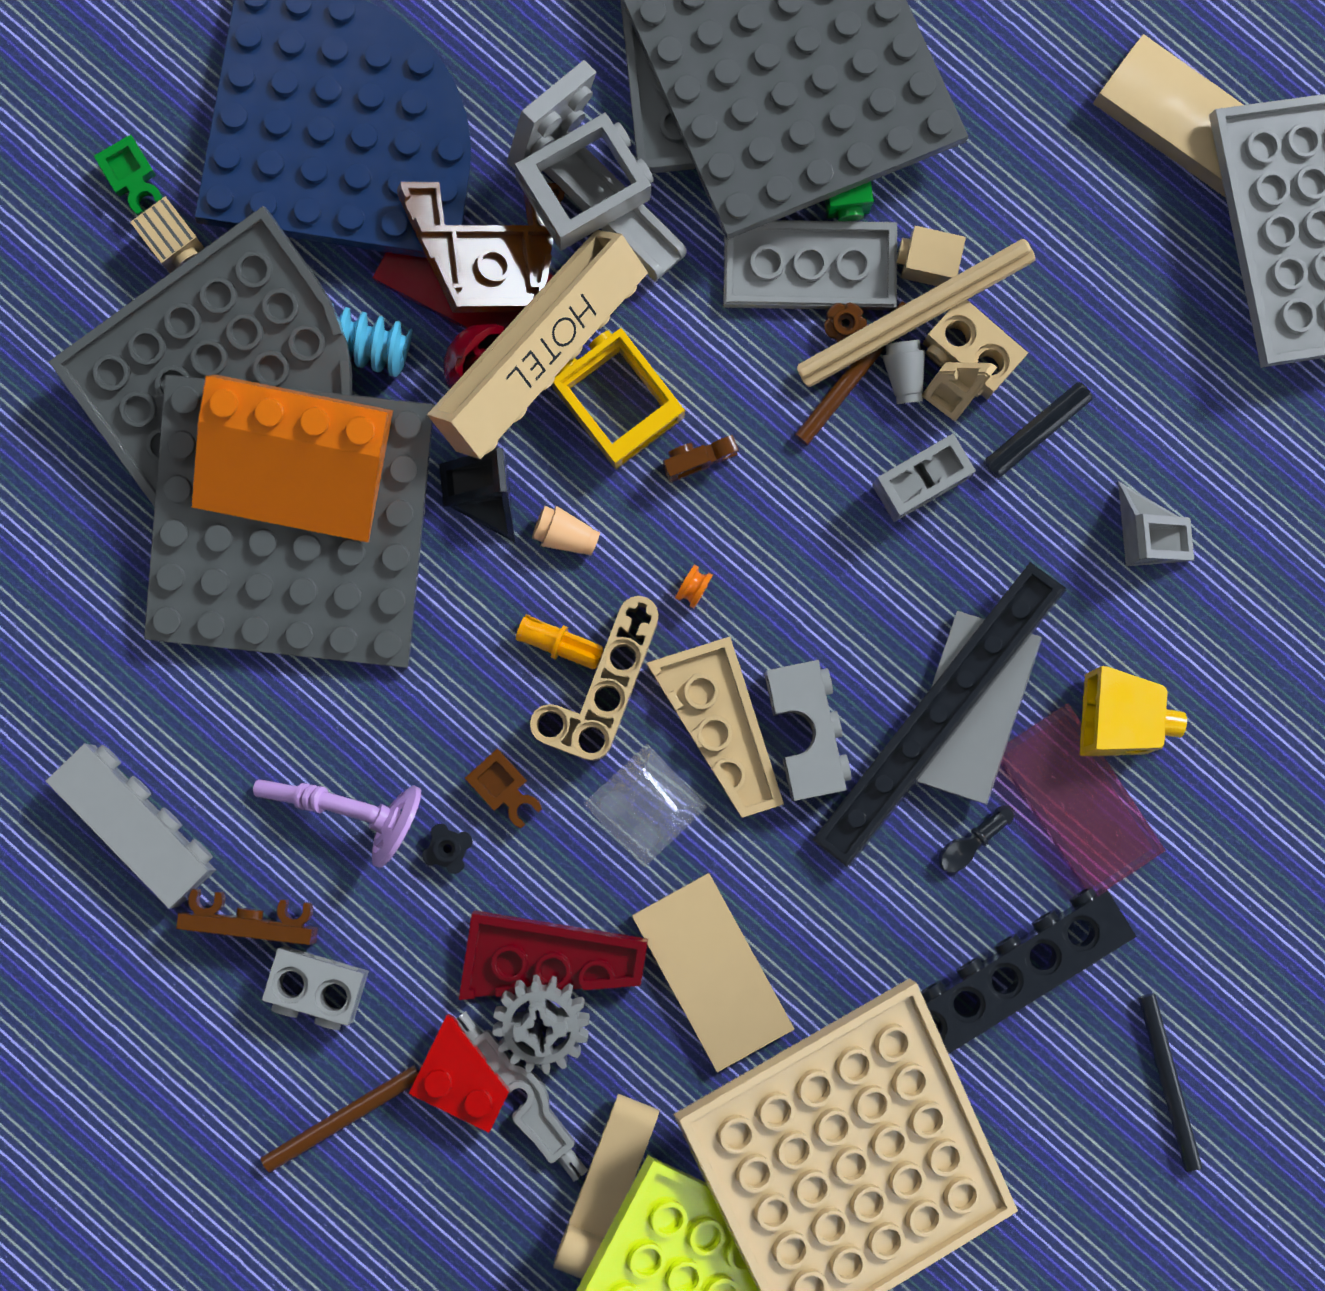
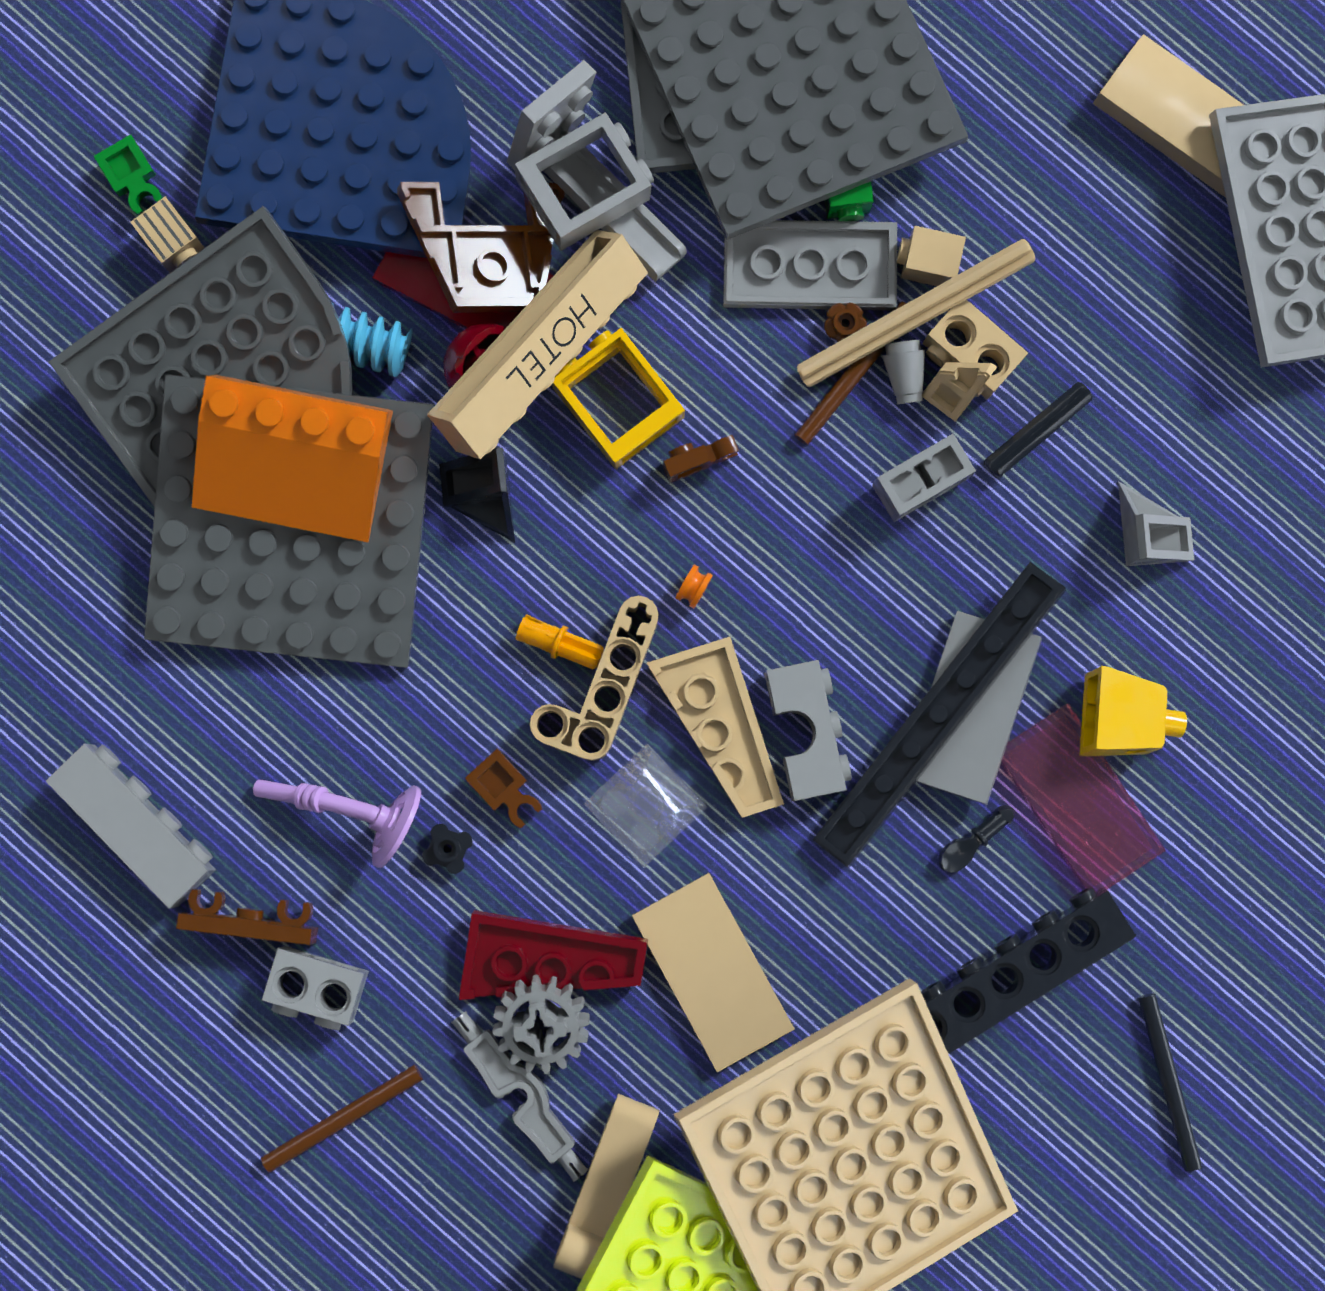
red wing [409,1014,510,1133] -> none
light nougat cone [532,506,600,556] -> none

